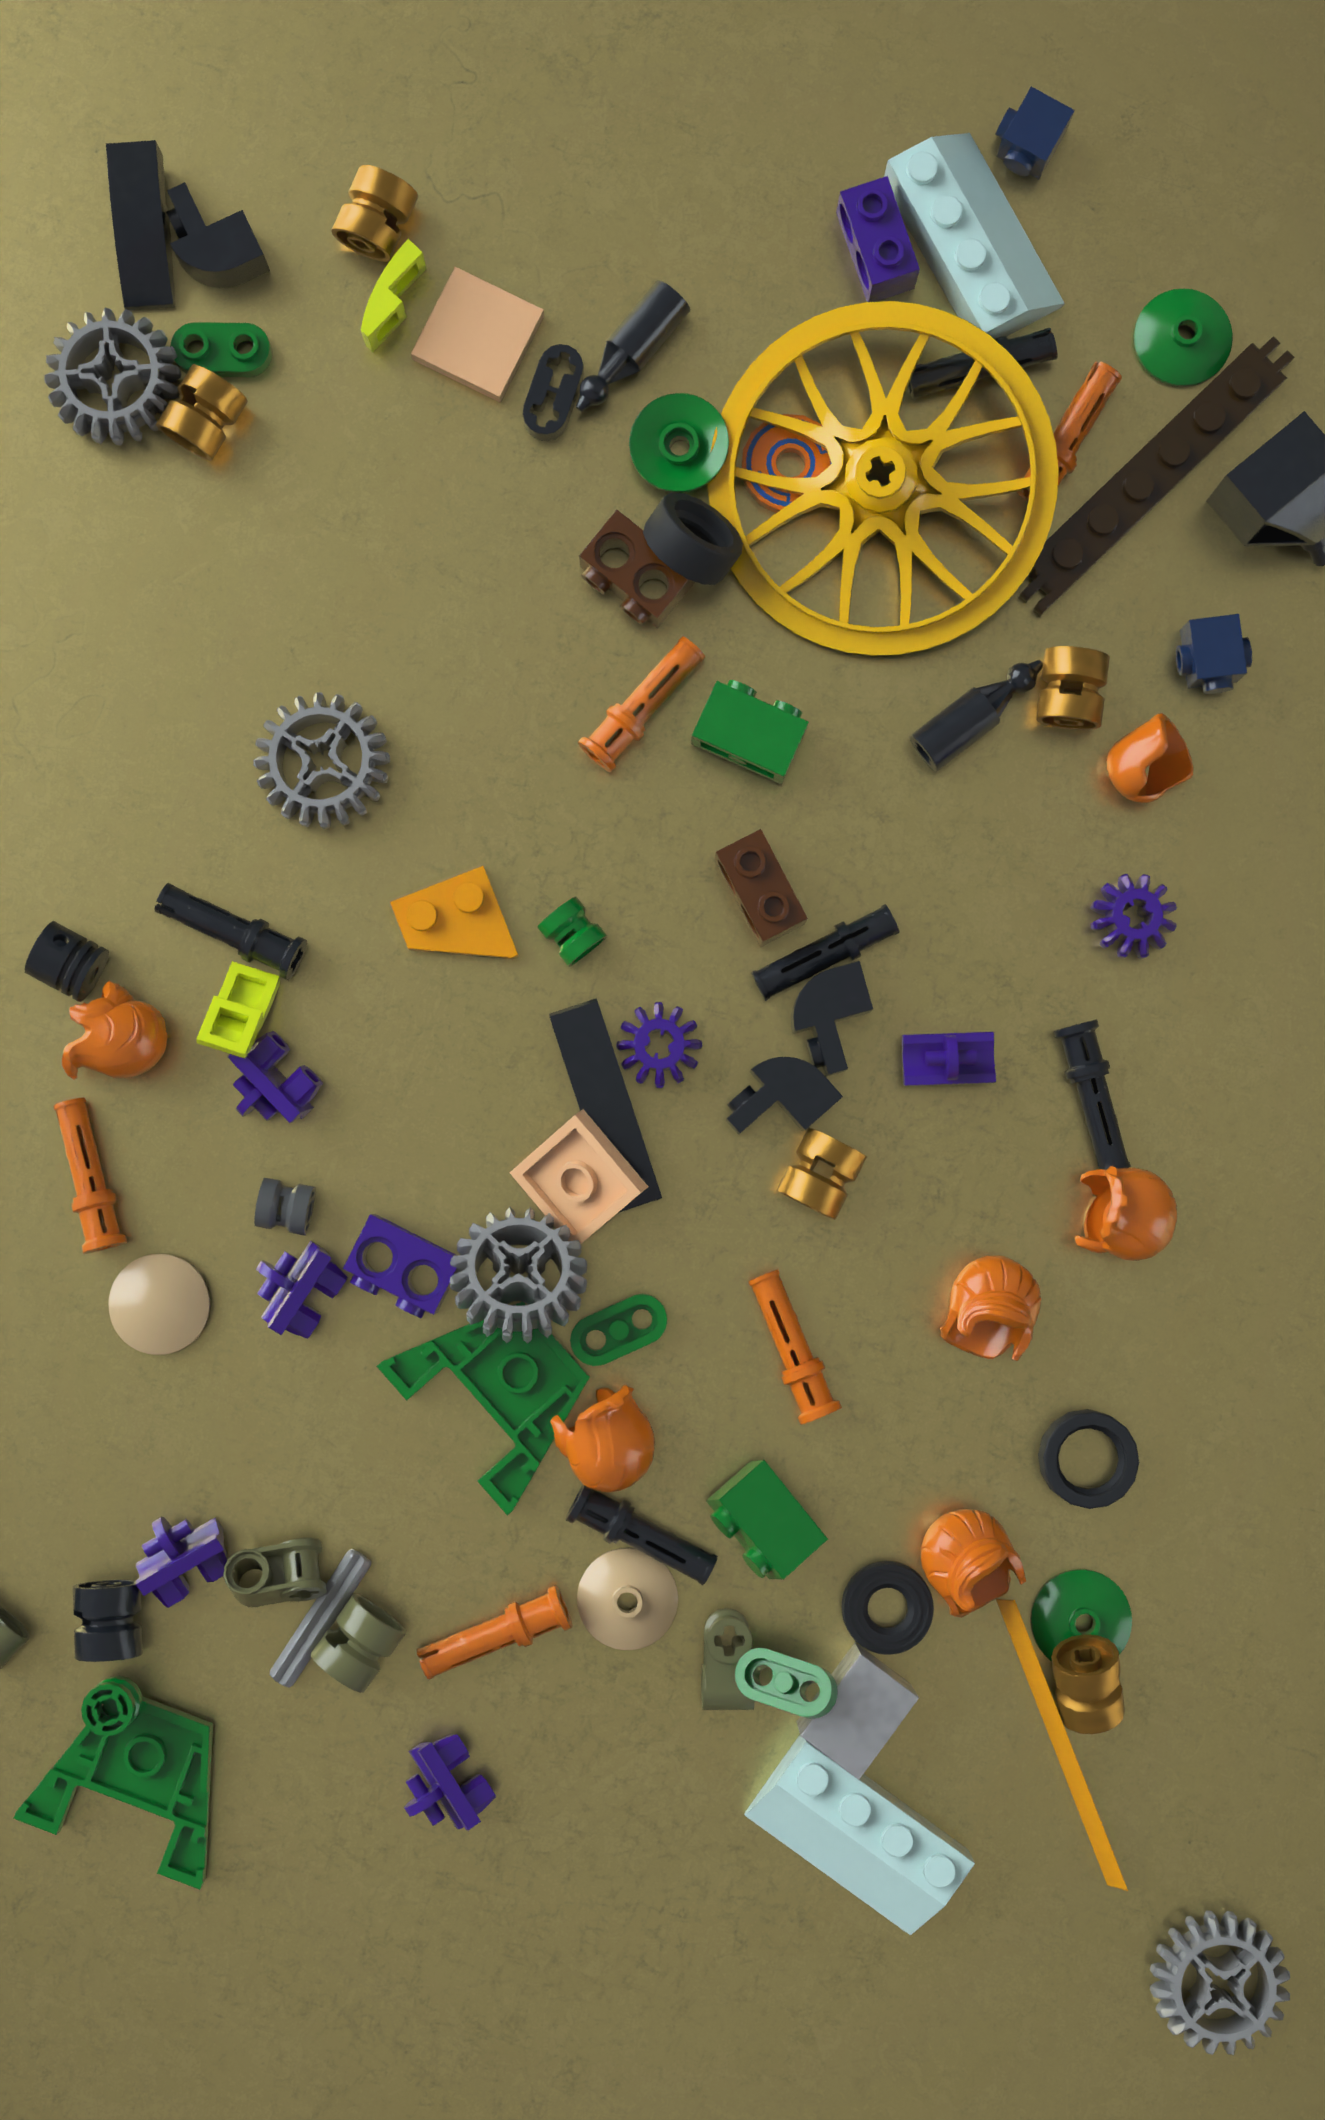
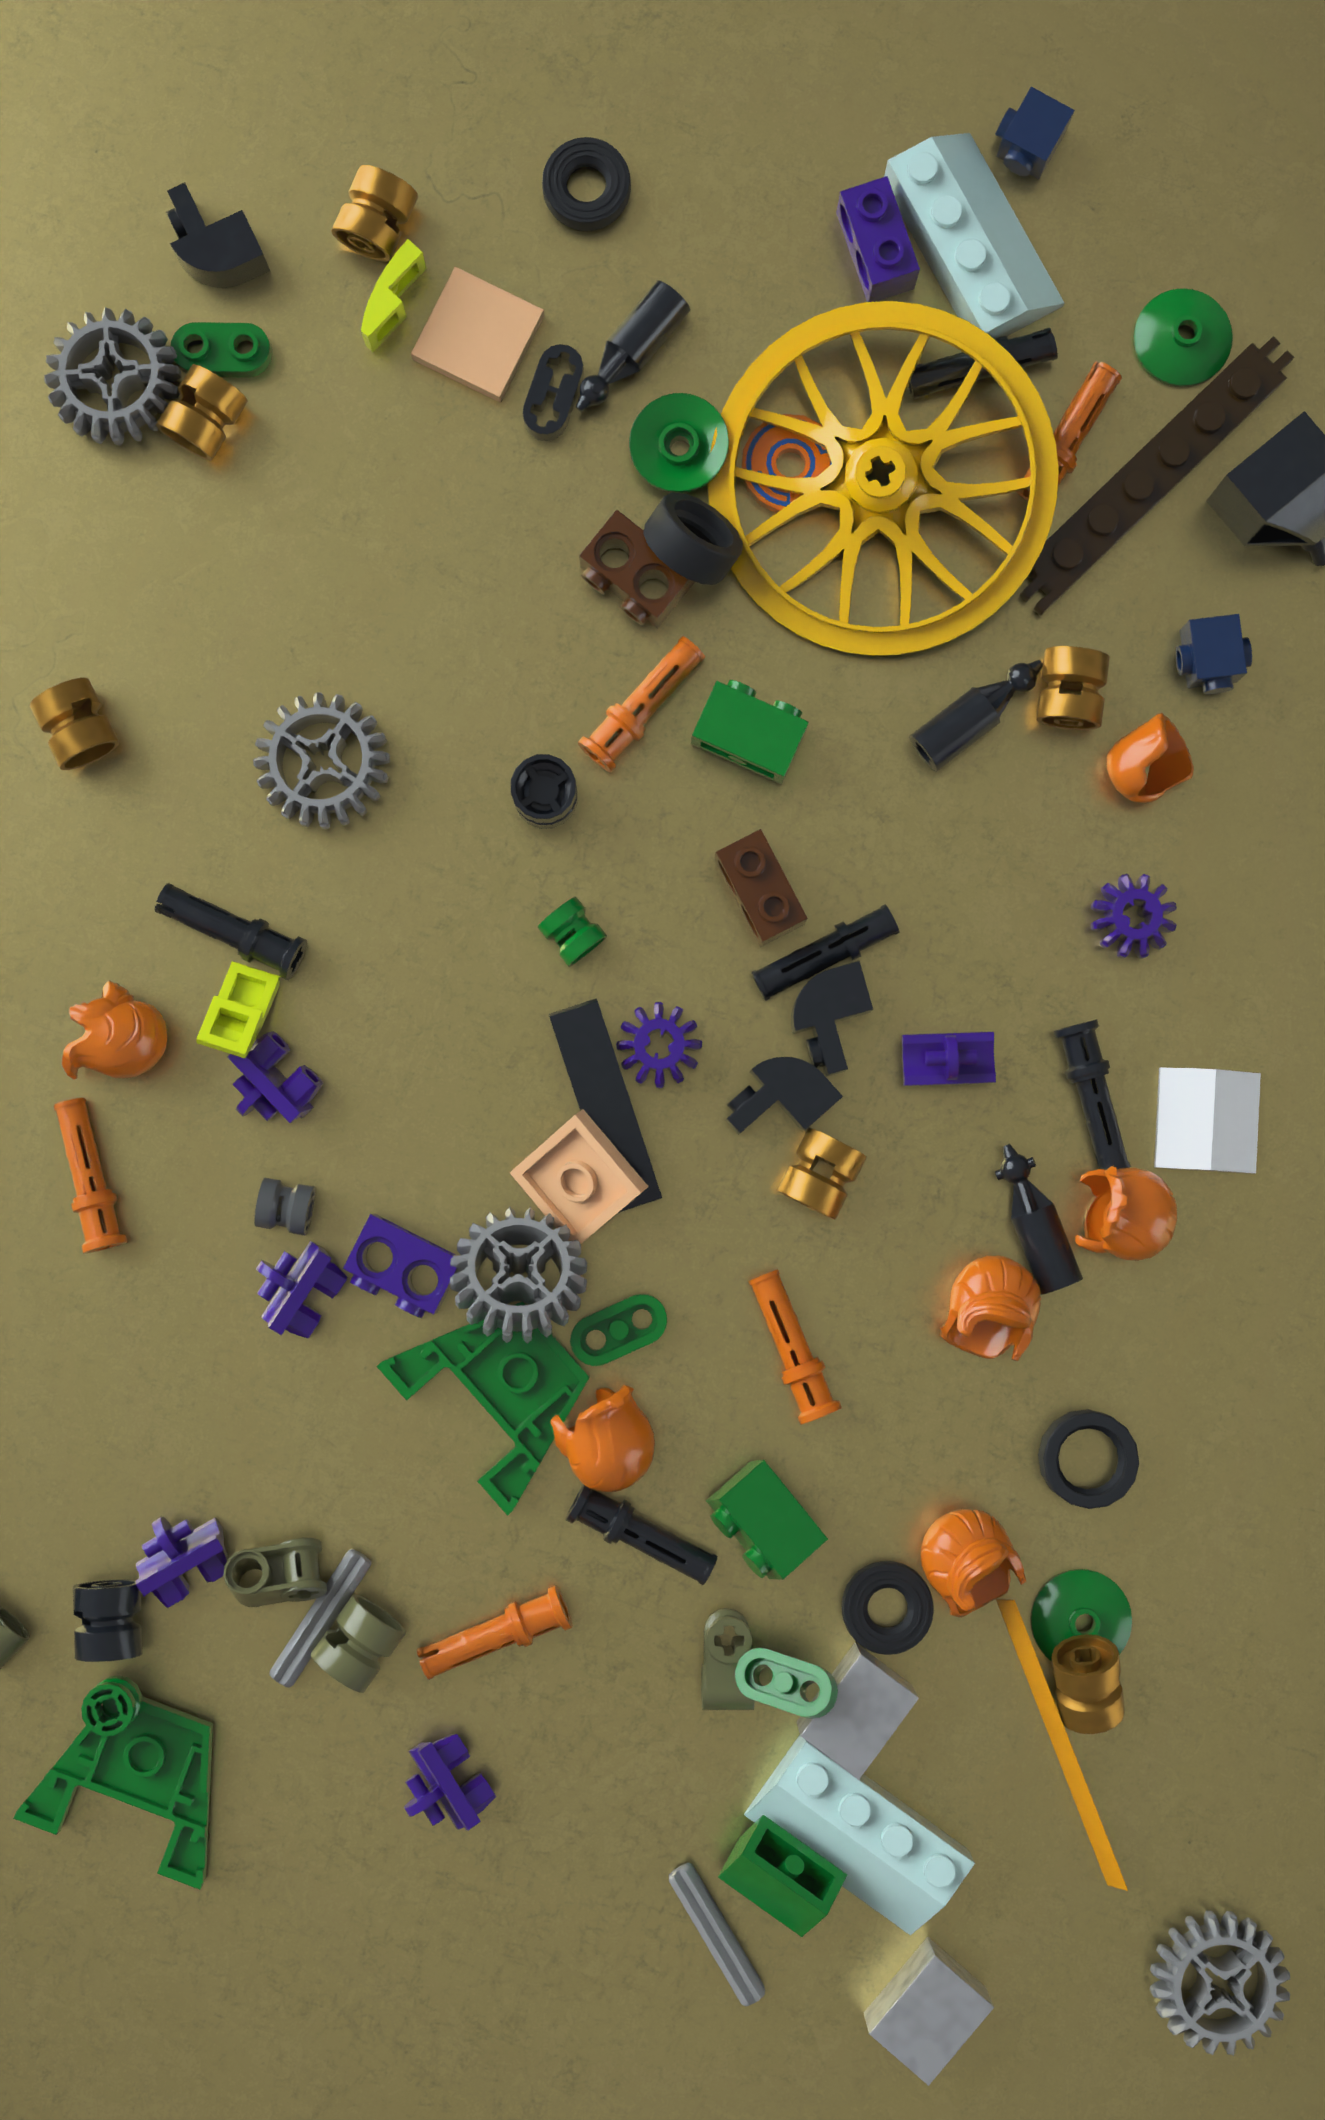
black piece [25,921,109,1002] -> none
black slope [106,140,175,310] -> none
tan dish [108,1254,210,1355] -> none
light orange wing [390,866,519,959] -> none
tan dish [577,1548,678,1650] -> none
none -> pearl gold wheel [29,677,120,770]
none -> black wheel [511,754,578,829]
none -> black tyre [542,137,631,231]
none -> light grey axle [669,1863,765,2006]
none -> green brick [718,1815,847,1937]
none -> flat silver piece [864,1937,994,2086]
none -> black wheel [995,1144,1083,1295]
none -> white slope [1154,1067,1261,1174]

